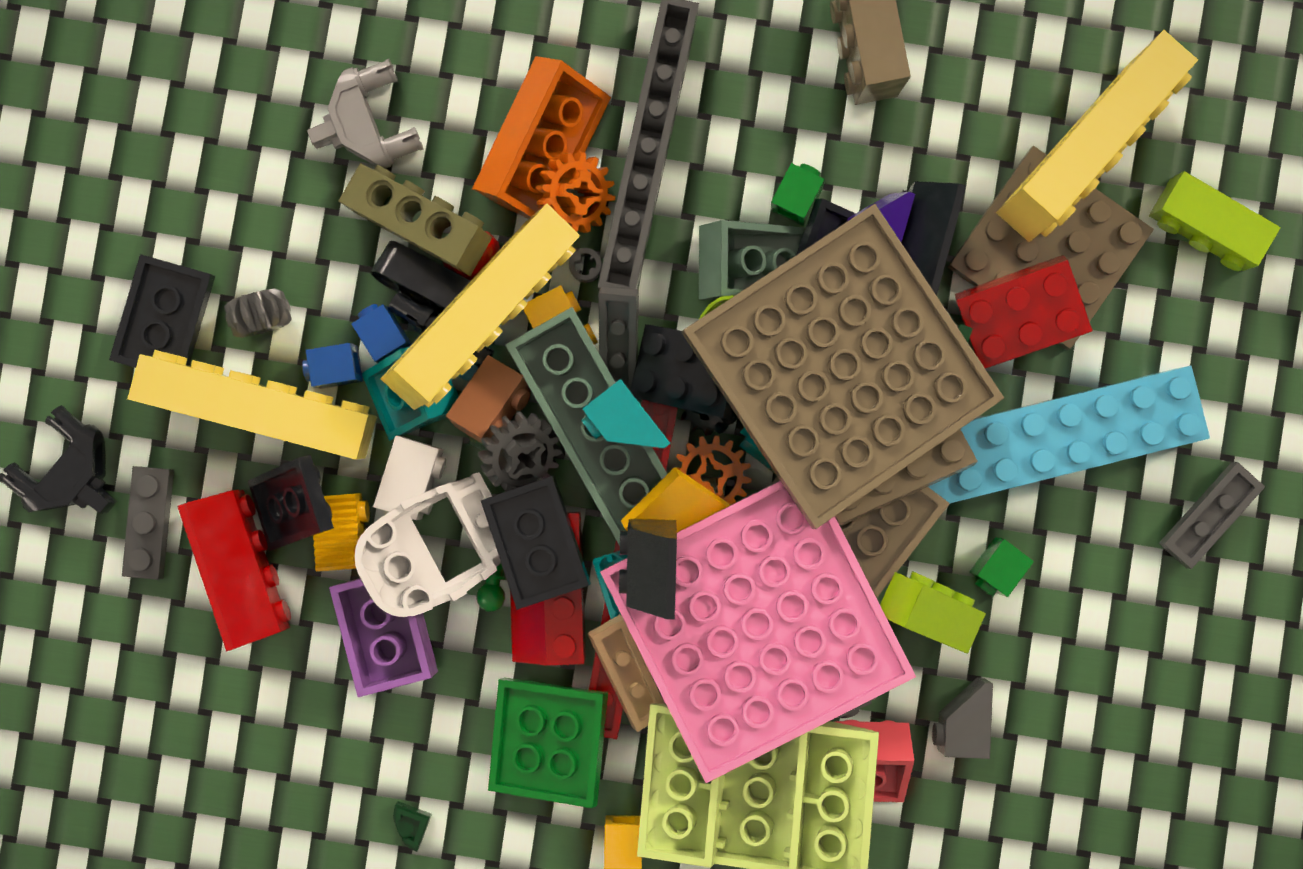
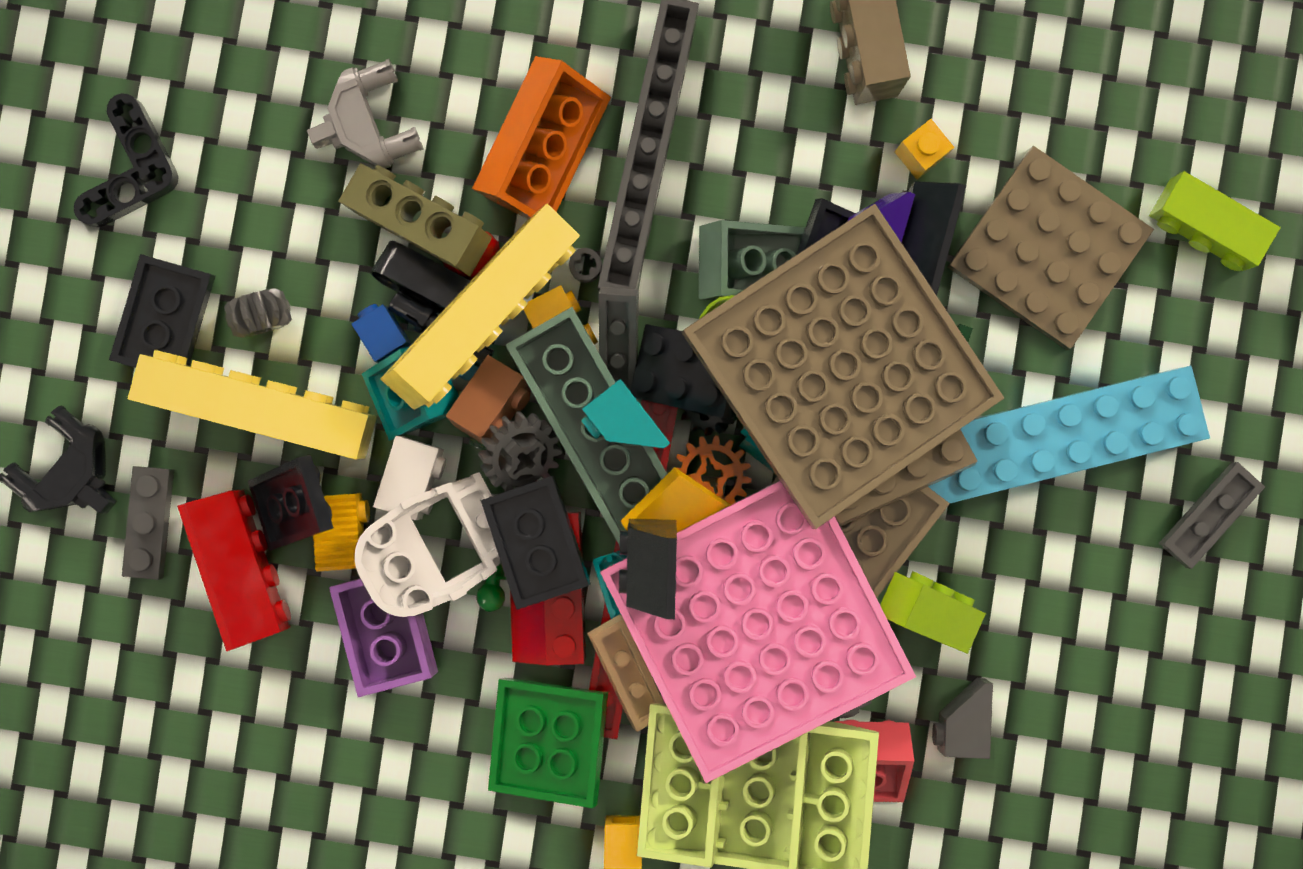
blue brick [302,343,363,389] -> none
dark green tile [393,801,432,852] -> none
orange gear [535,152,615,233] -> none
green brick [771,163,825,227] -> none
red brick [955,255,1093,369] -> none
green brick [969,537,1034,597] -> none
light yellow brick [996,30,1198,242] -> none
none -> black beam [74,93,178,227]
none -> yellow brick [895,119,954,180]

